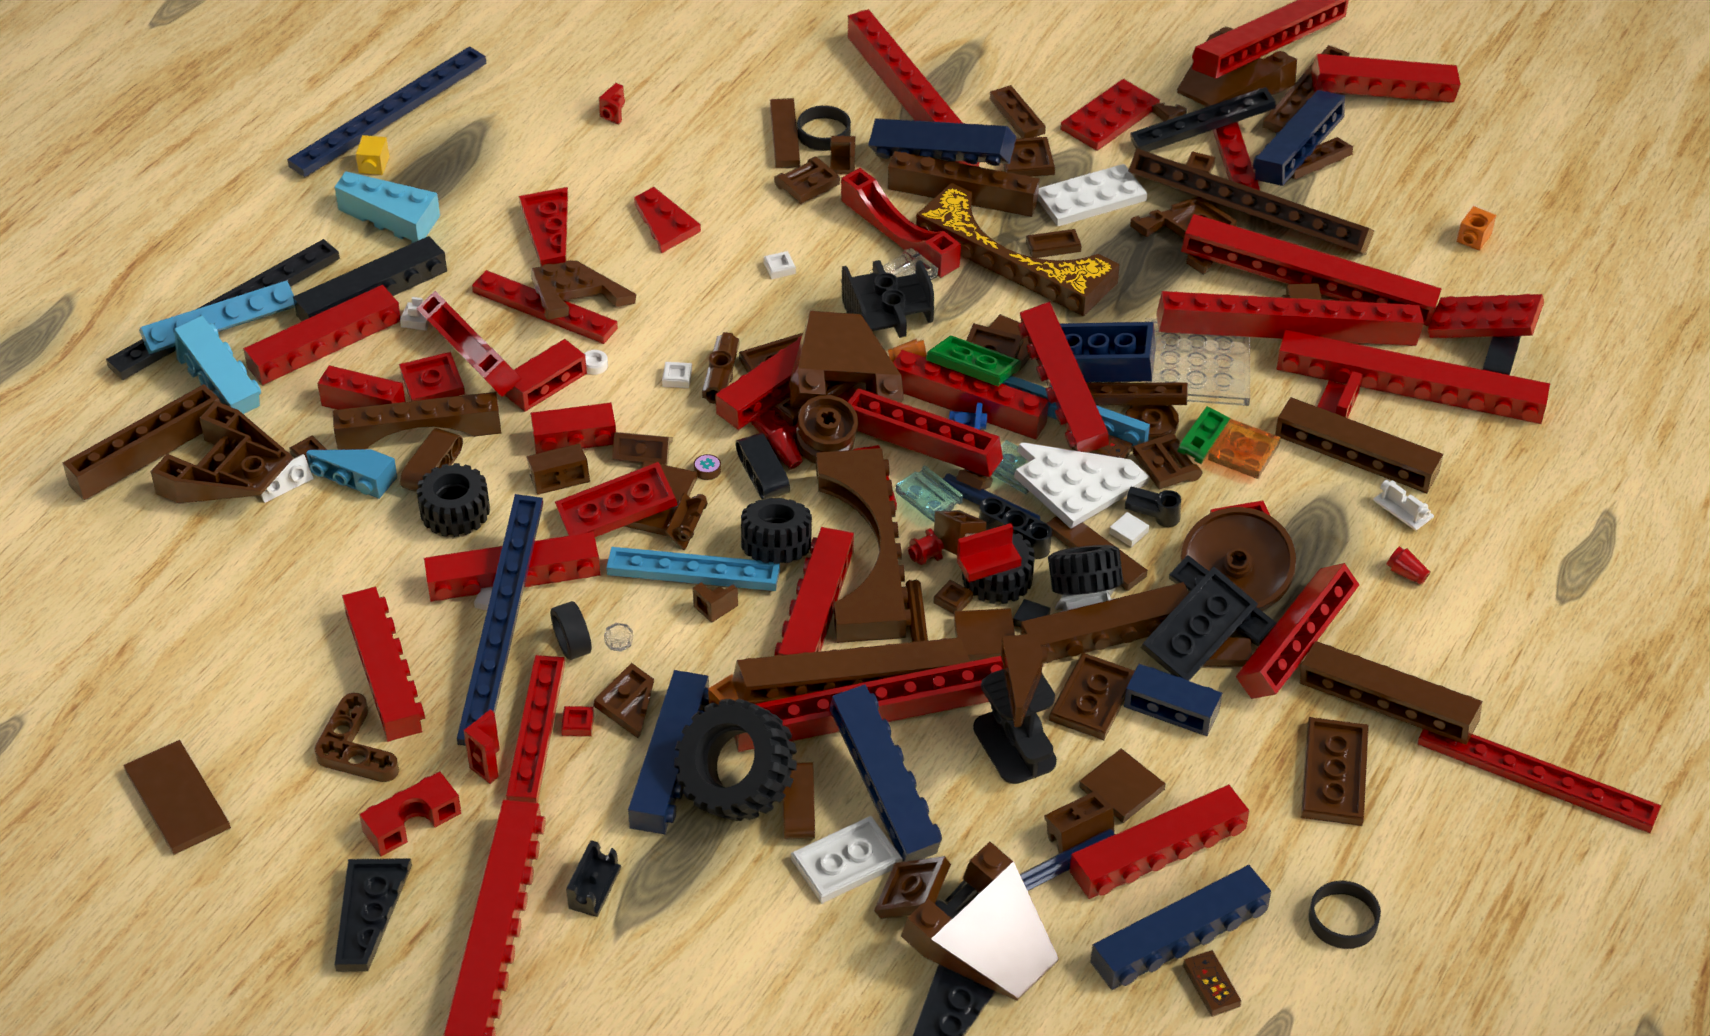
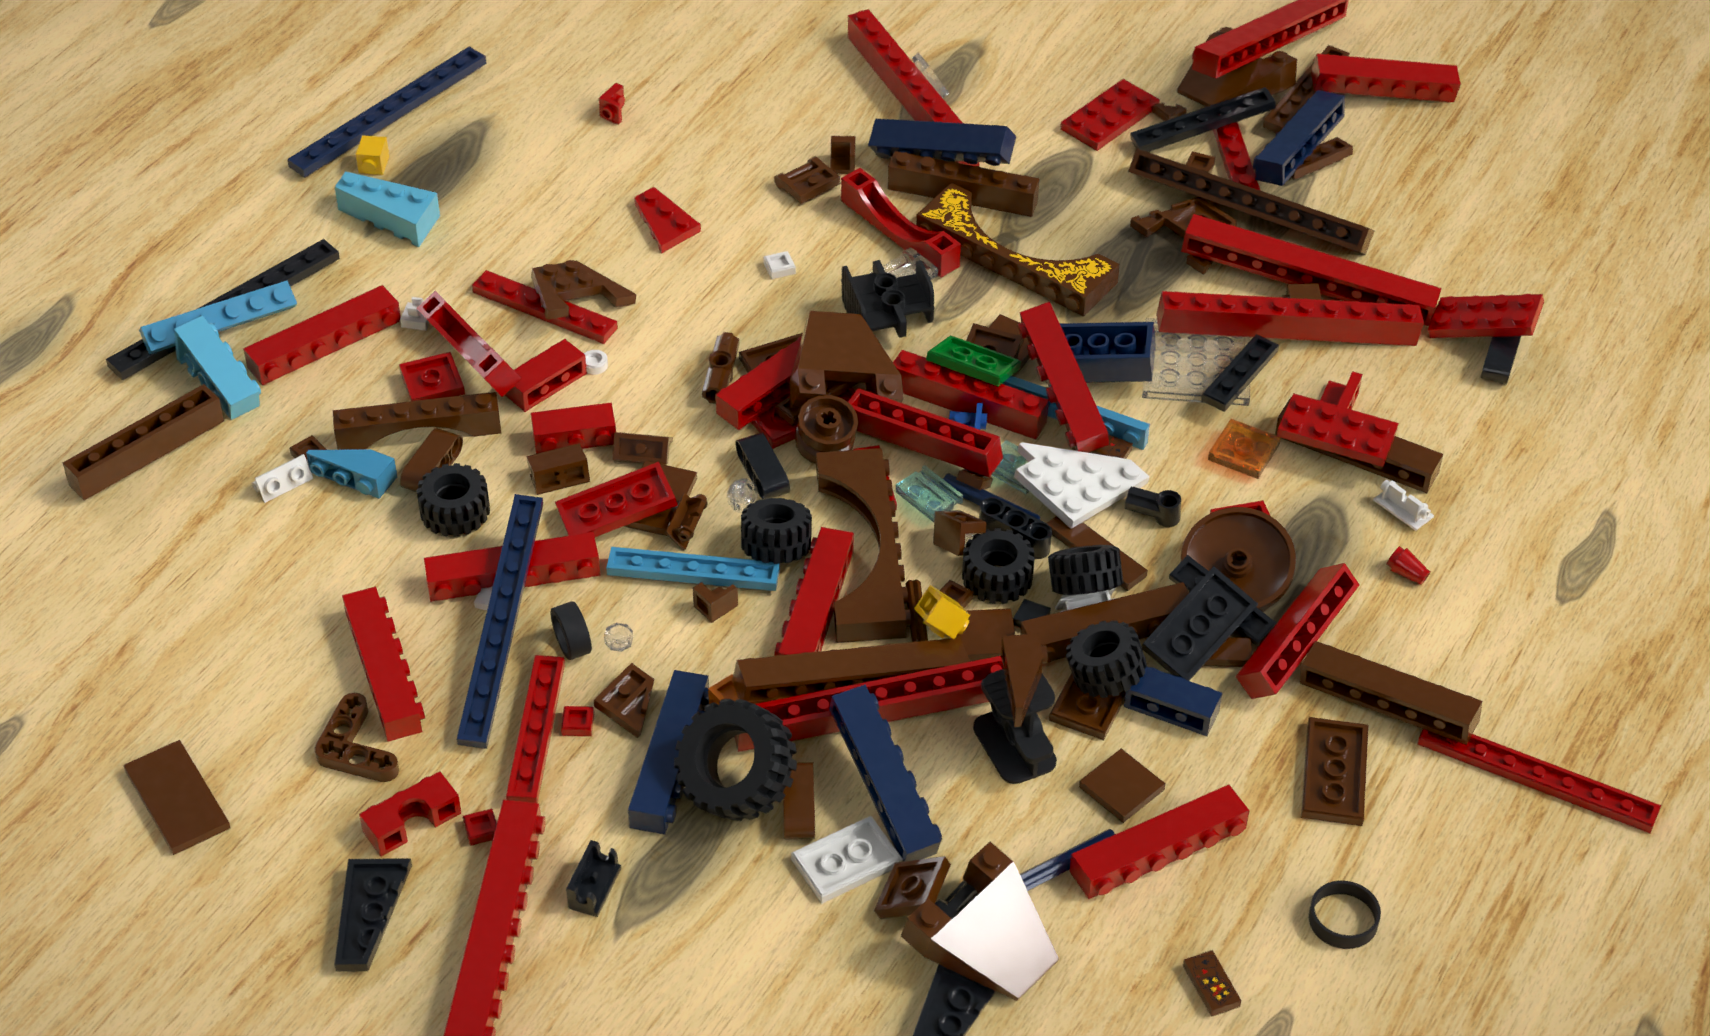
reddish brown wedge [150,401,293,504] -> none
black brick [293,236,447,322] -> none
red brick [317,365,406,410] -> none
red panel [464,709,500,784] -> none
red wing [519,187,568,266] -> none
white tile [662,362,692,388] -> none
tile [694,454,721,480] -> none
red cone [767,427,803,470] -> none
reddish brown tile [770,98,800,168] -> none
black tyre [797,105,851,151] -> none
orange cone [888,339,927,362] -> none
red brick [907,528,944,565] -> none
red panel [957,523,1022,582] -> none
reddish brown plate [990,85,1046,138] -> none
reddish brown tile [1003,137,1055,177] -> none
reddish brown tile [1026,229,1082,258] -> none
white plate [1038,164,1147,227] -> none
reddish brown hinge [1044,791,1115,854] -> none
reddish brown tile [1086,382,1188,405] -> none
dark blue brick [1090,865,1271,990] -> none
white tile [1109,512,1149,547] -> none
reddish brown tile [1125,405,1179,441] -> none
reddish brown plate [1133,434,1203,490] -> none
green plate [1177,406,1231,465] -> none
red brick [1276,330,1550,424] -> none
orange brick [1457,206,1496,251] -> none
none -> red tile [462,808,497,846]
none -> clear plate [727,478,758,513]
none -> clear tile [912,53,949,98]
none -> yellow brick [914,585,970,639]
none -> black tyre [1066,620,1147,698]
none -> black tile [1201,334,1279,412]
none -> red plate [1277,393,1399,467]

